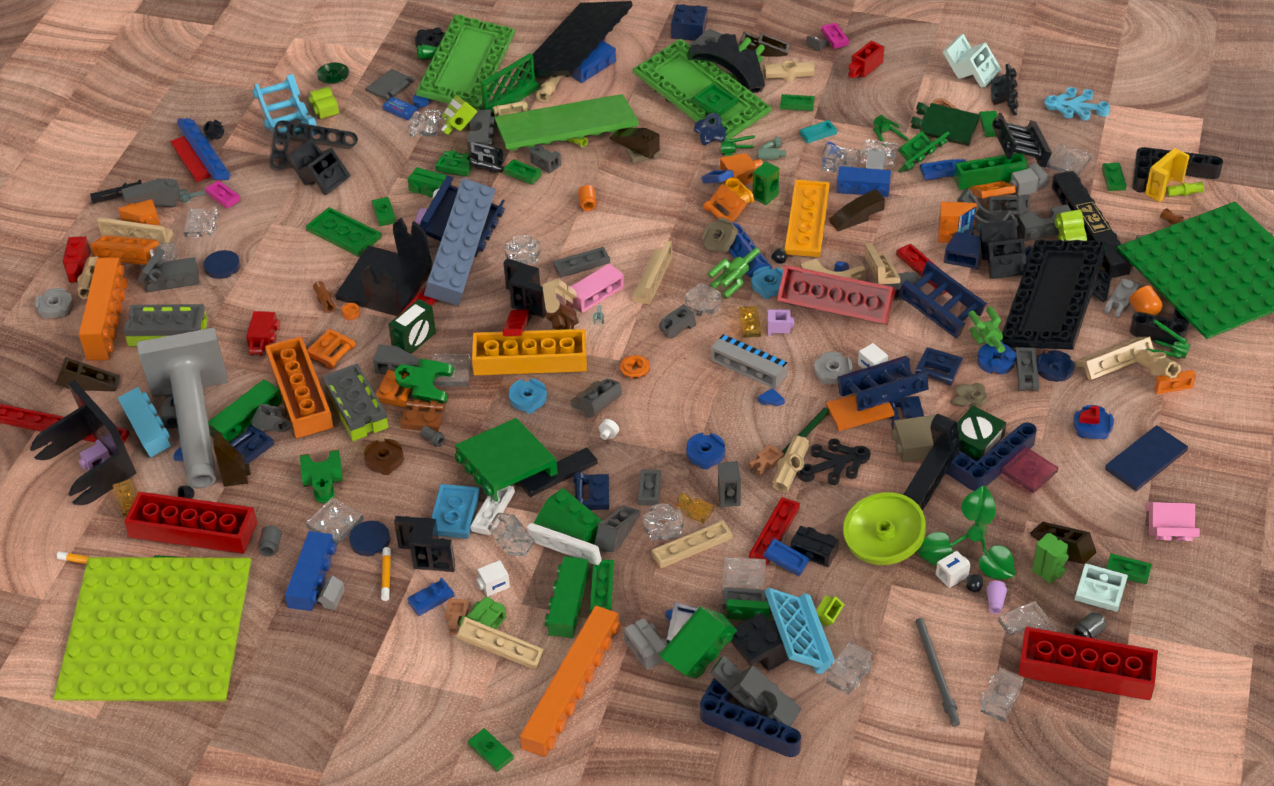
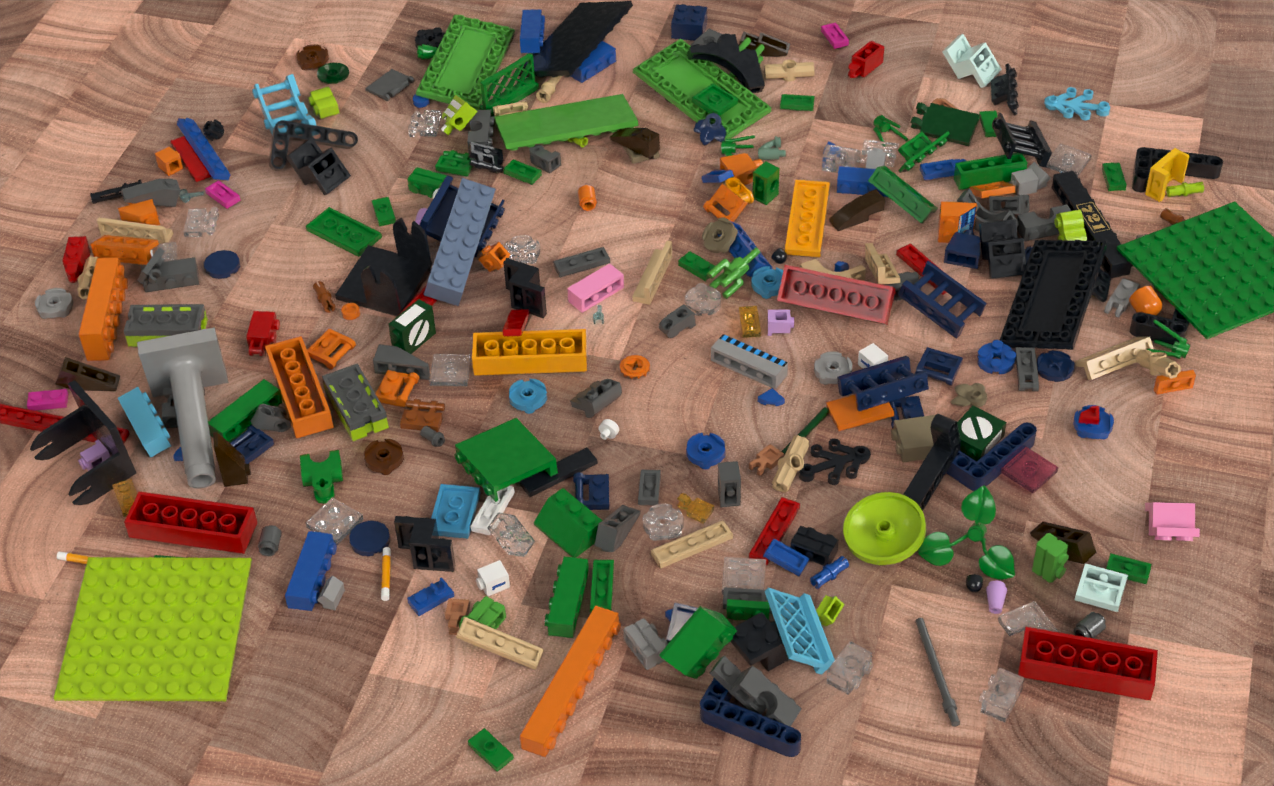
black hinge [177,485,195,499] -> none
blue tile [382,97,419,121] -> none
green piece [395,359,454,404] -> none
white tile [527,523,602,565] -> none
hips [542,279,579,330] -> none
teal tile [799,120,837,144] -> none
dark grey slope [806,36,829,51] -> none
white brick [936,551,970,588] -> none
bright green plant [968,307,1005,353] -> none
dark blue tile [1105,425,1188,492] -> none
none -> dark pink plate [27,389,68,411]
none -> orange brick [155,146,183,176]
none -> reddish brown plate [296,44,329,70]
none -> orange brick [478,242,511,272]
none -> blue brick [520,9,545,53]
none -> green plate [678,251,715,281]
none -> blue pin [810,556,849,589]
none -> green fence [868,166,938,224]

